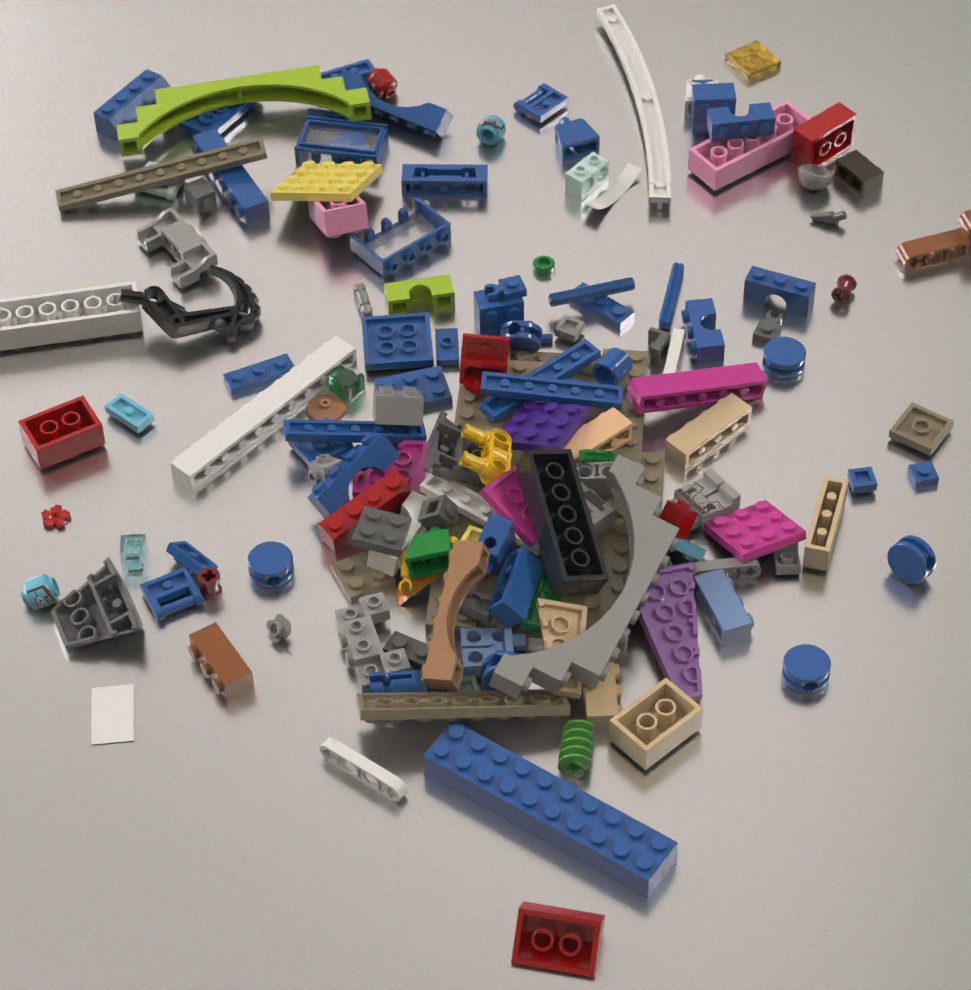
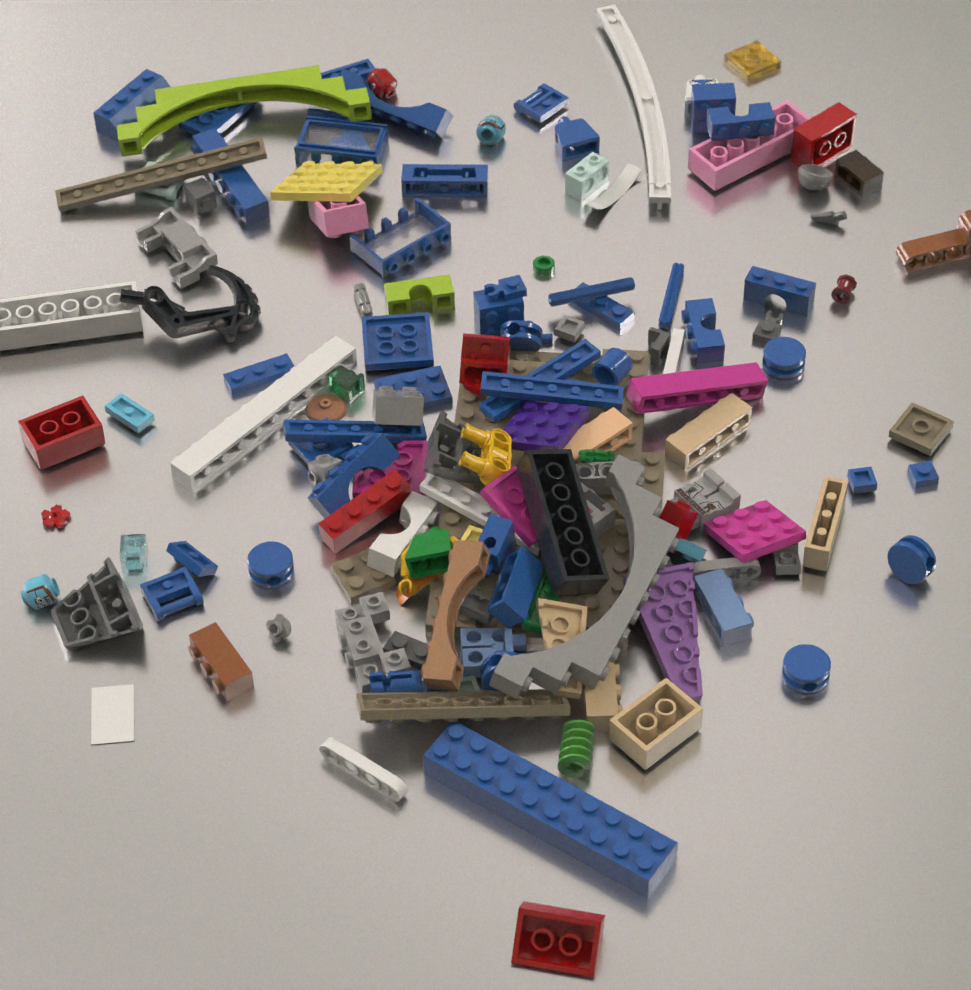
dark red bush [198,567,222,600] -> none
dark grey plate [351,506,412,557] -> none
dark grey brick [417,494,458,530] -> none
blue plate [435,328,459,366] -> none

